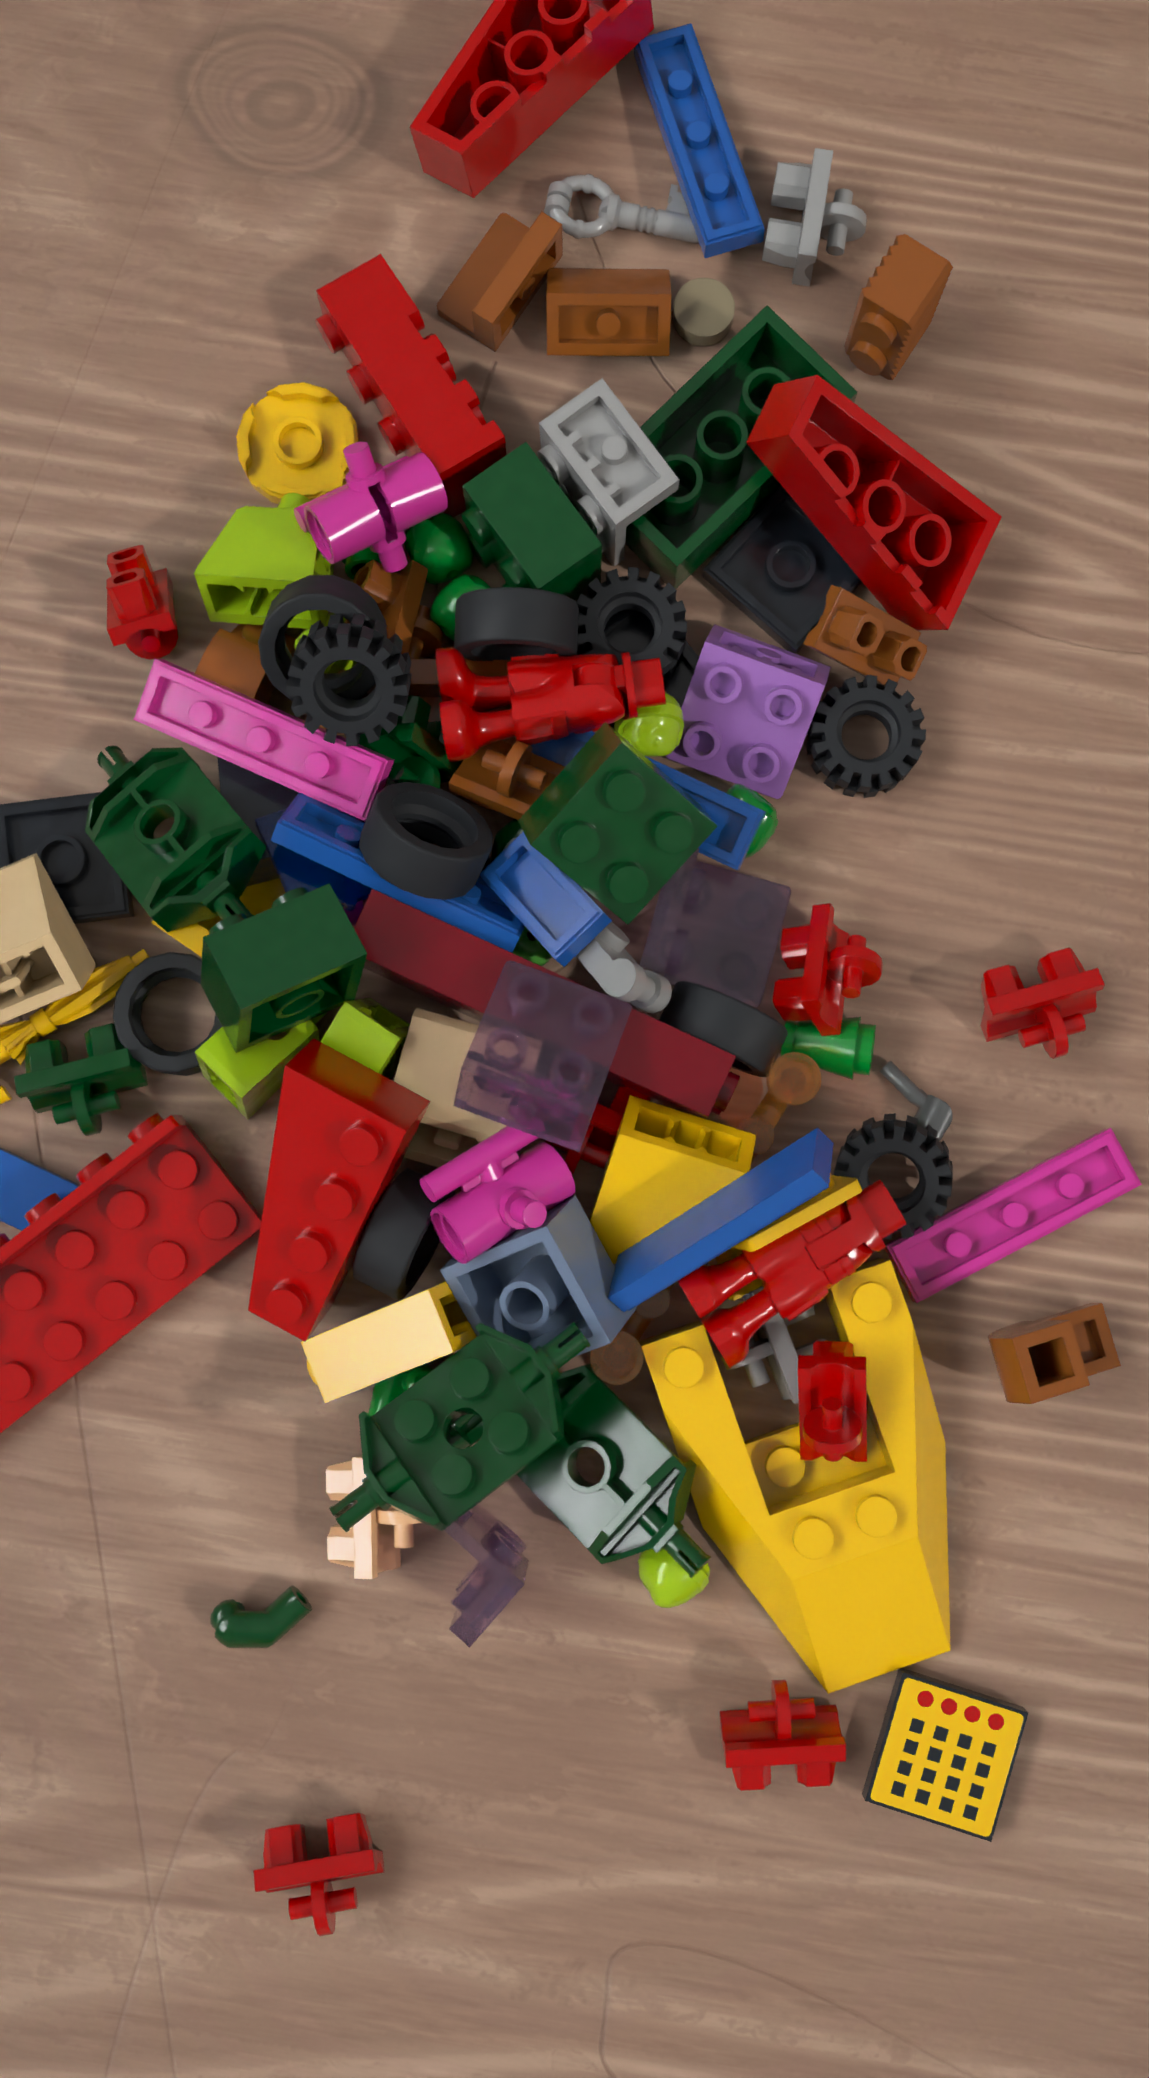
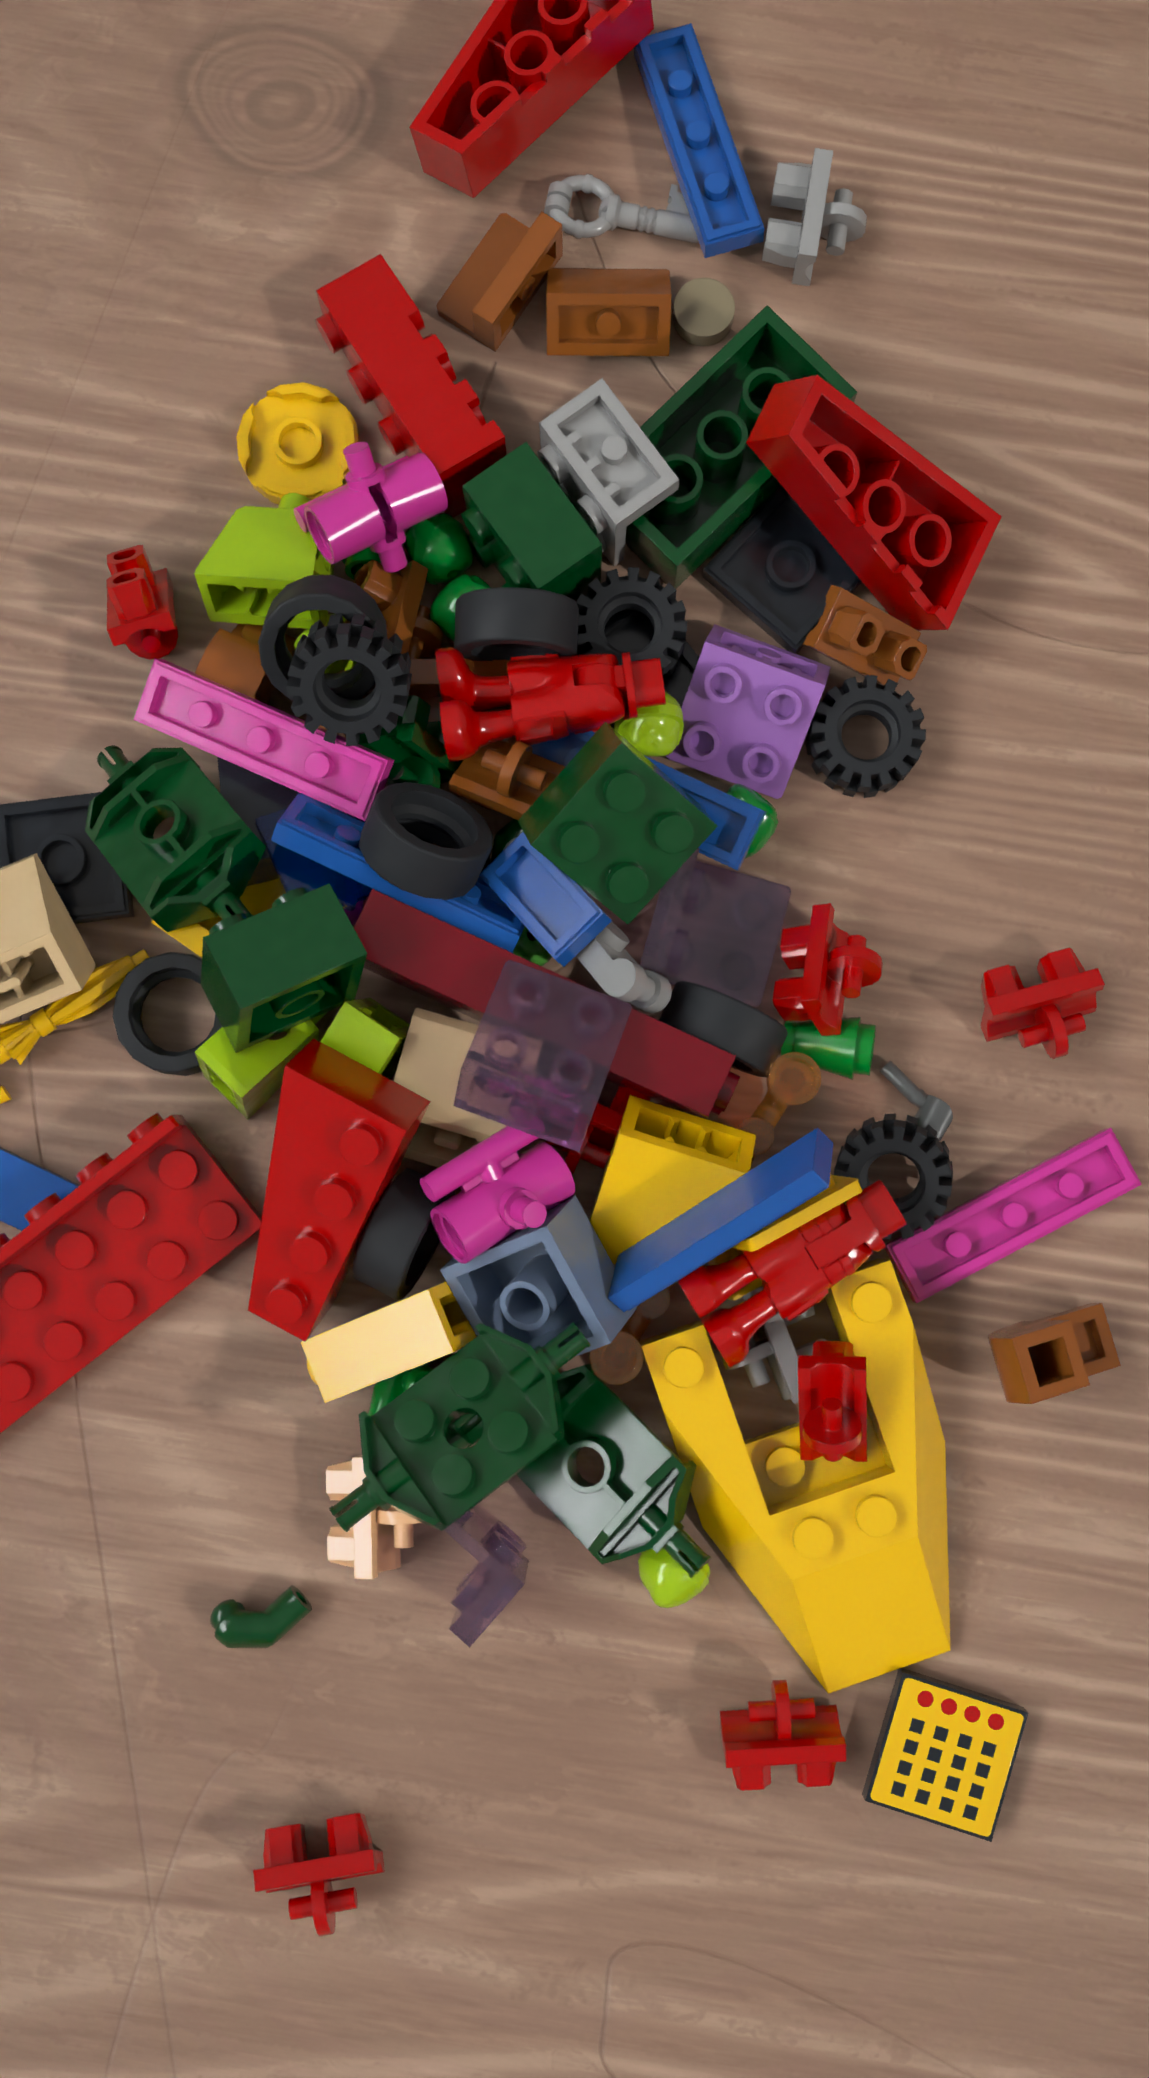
dark green hips [14,1023,148,1136] -> none
dark orange brick [844,234,953,380] -> none

